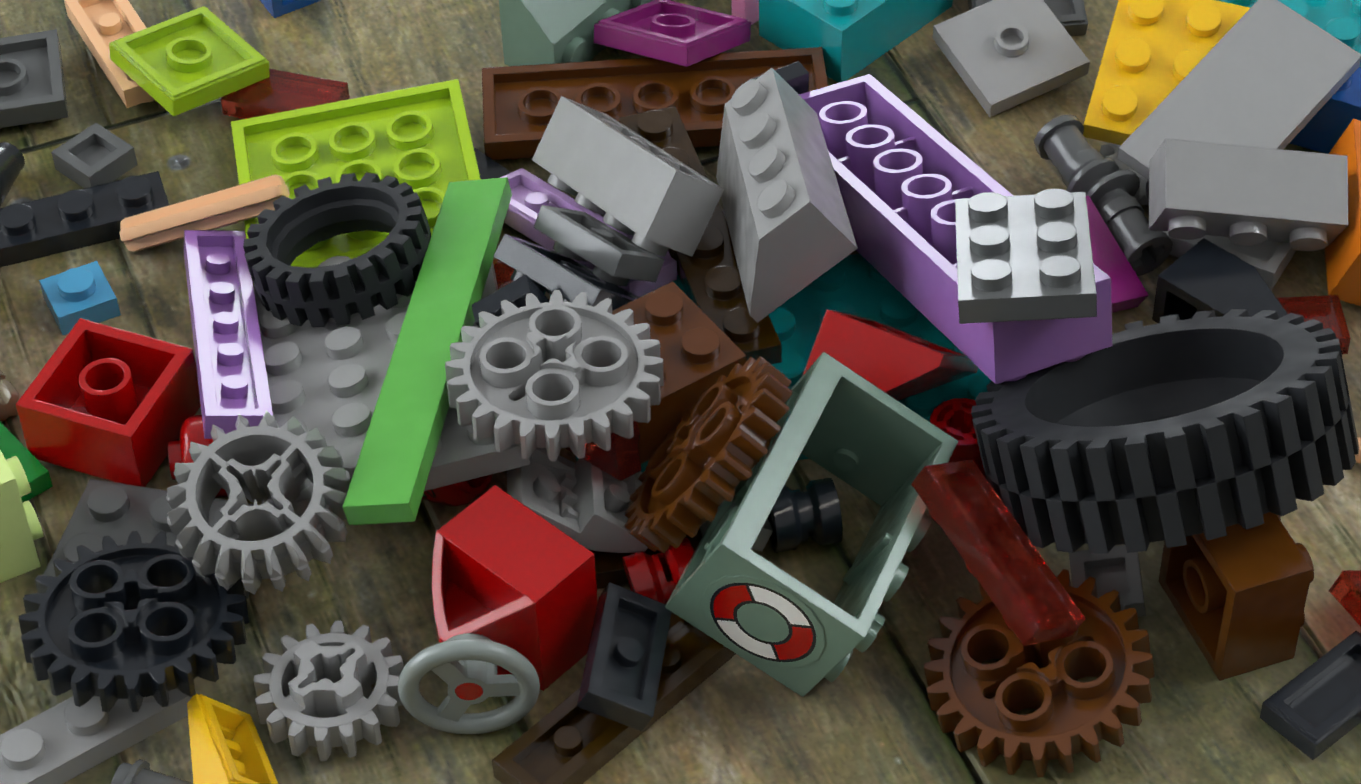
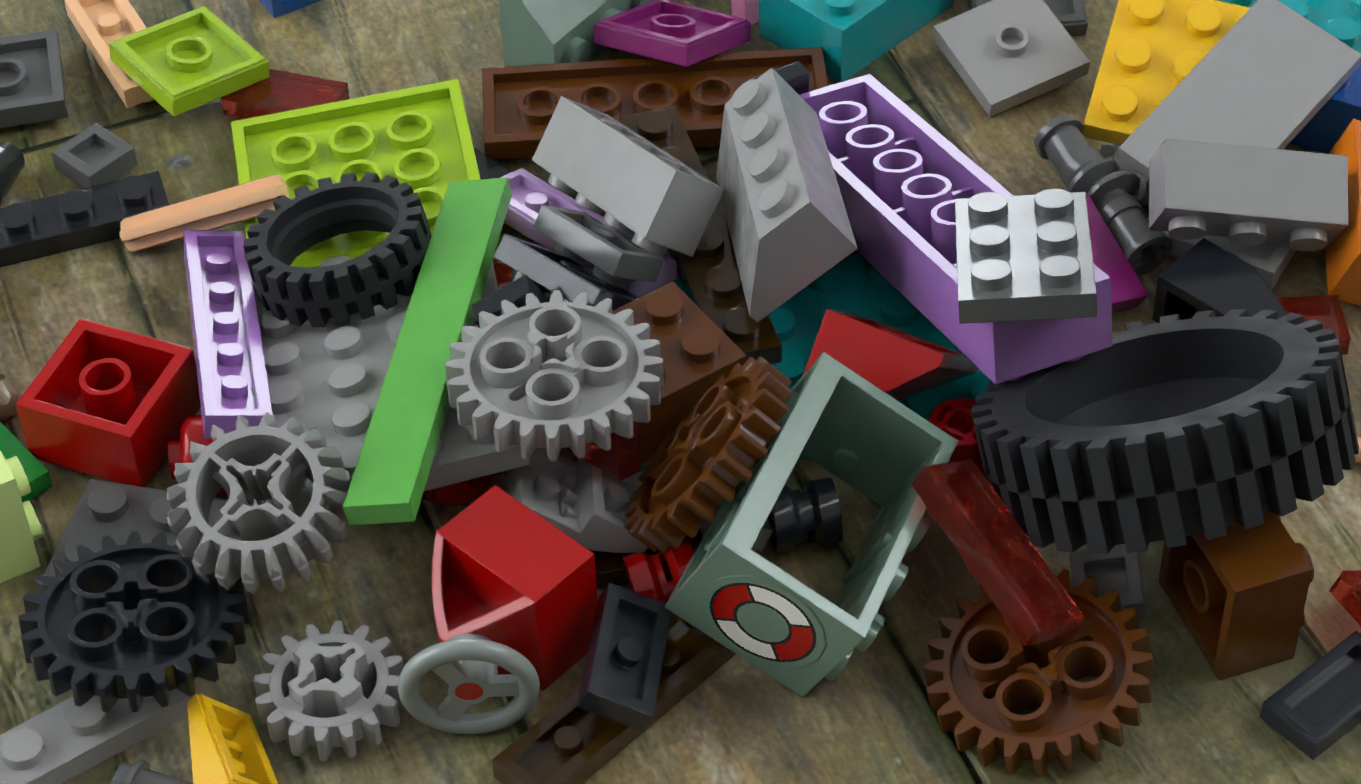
dark azure plate [39,261,121,335] -> none

